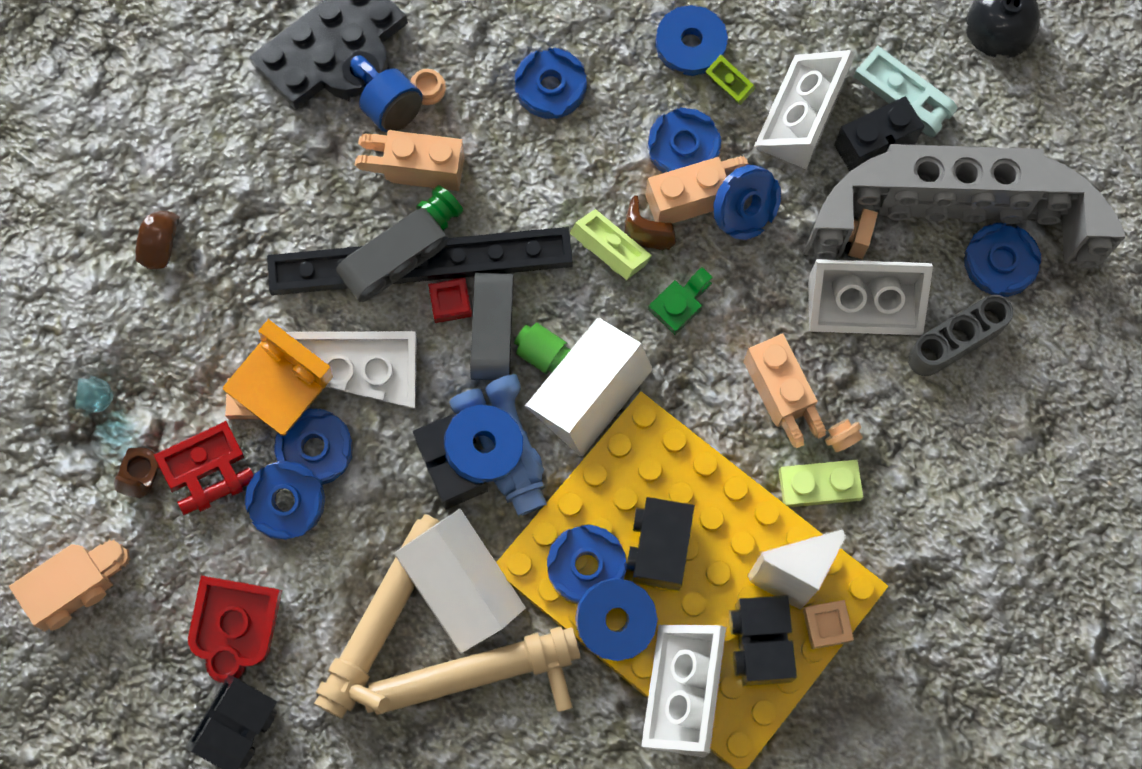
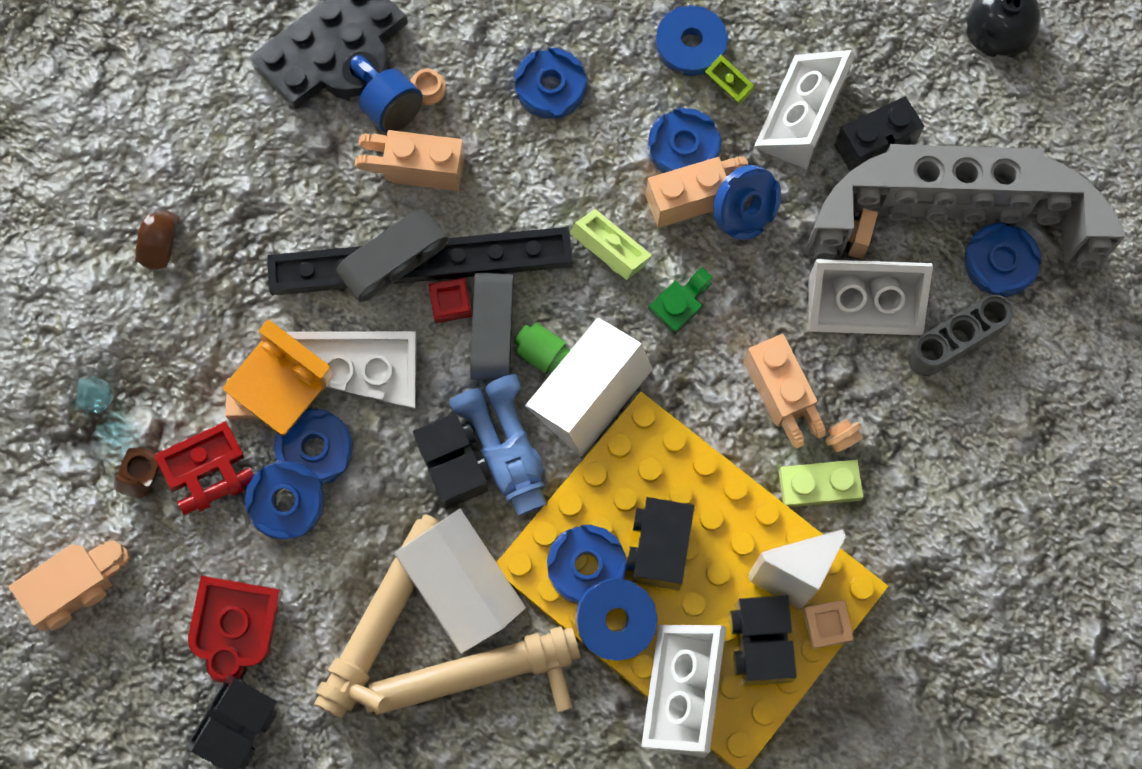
green wheel [416,185,463,231] -> none
blue tile [444,405,523,483] -> none
reddish brown hair [624,195,676,250] -> none
light aqua plate [853,45,957,137] -> none

